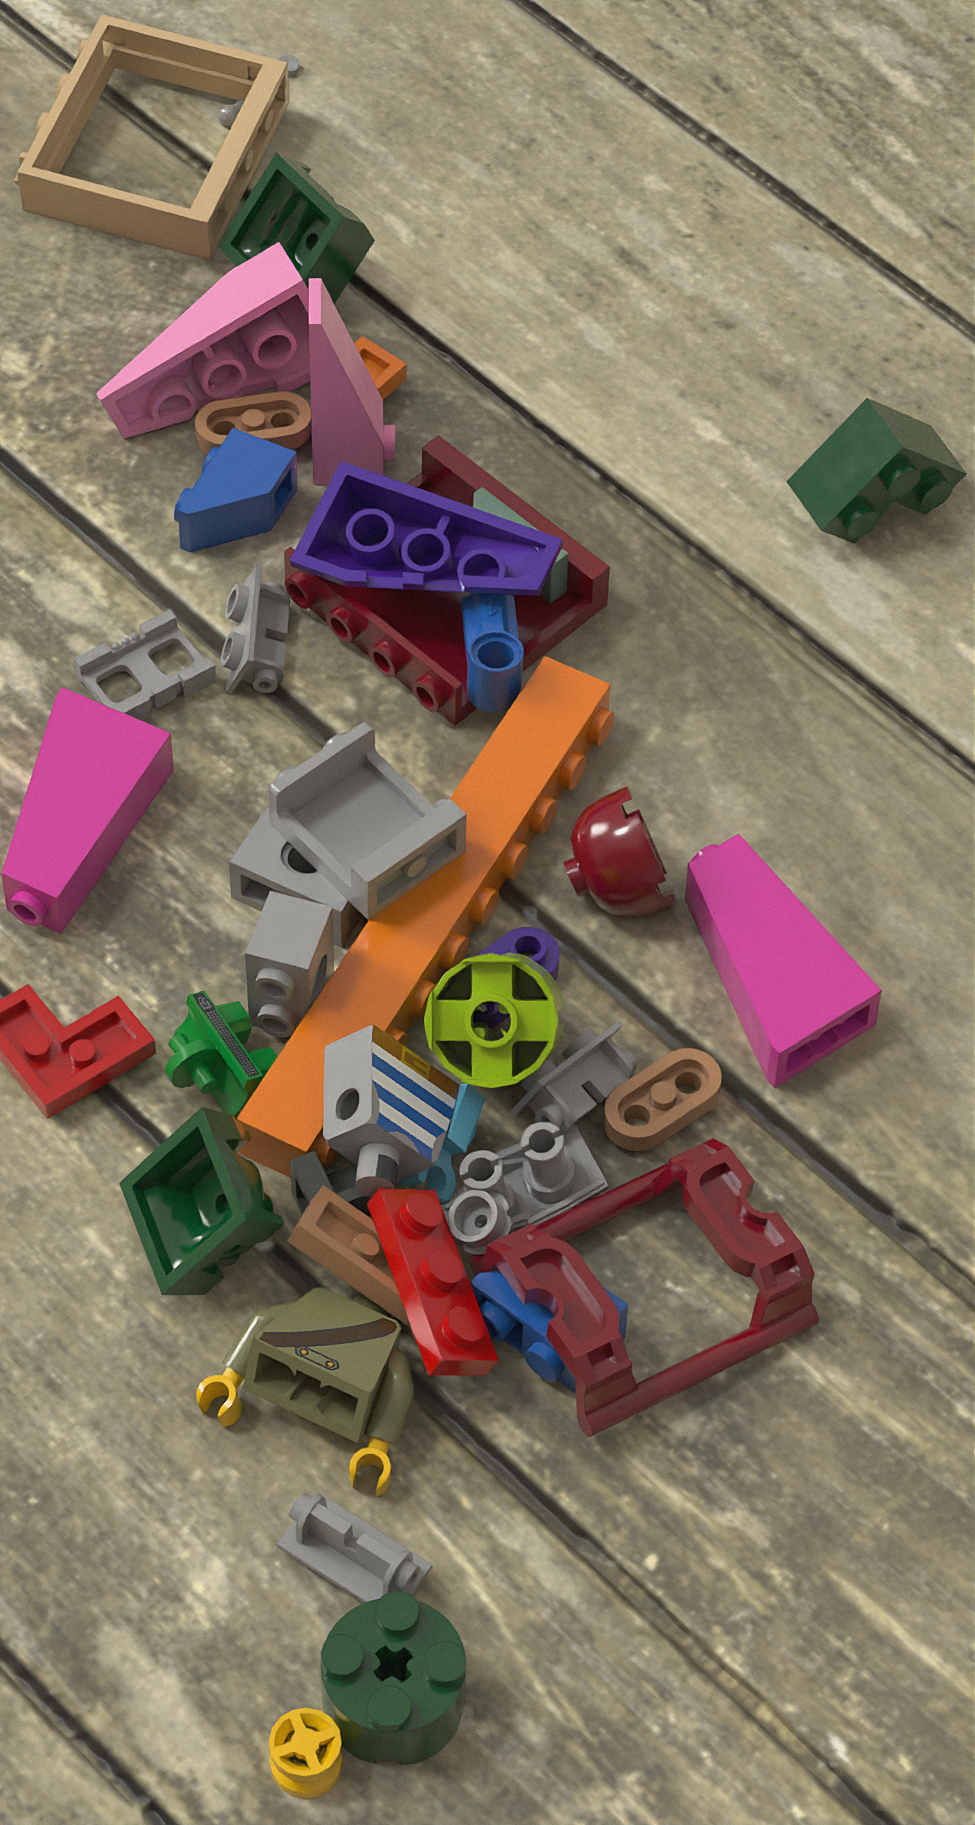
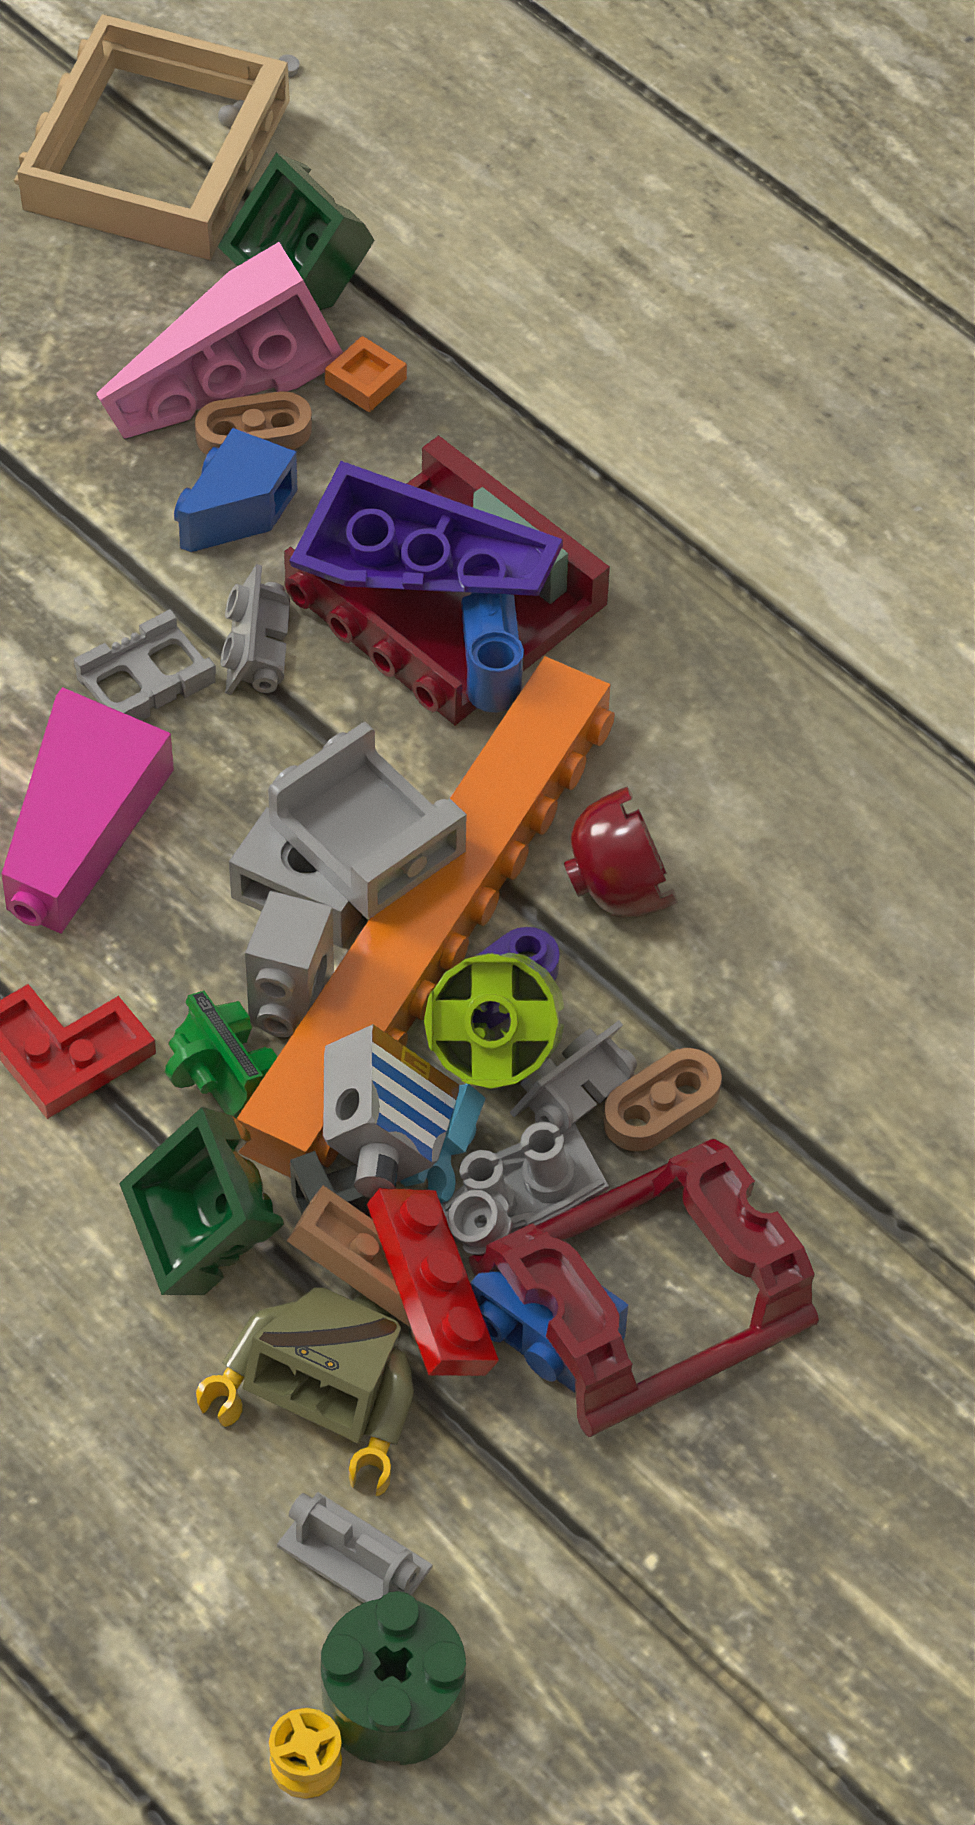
bright pink wedge [309,278,395,485] -> none
dark pink slope [684,834,882,1088] -> none
dark green brick [786,398,967,543] -> none

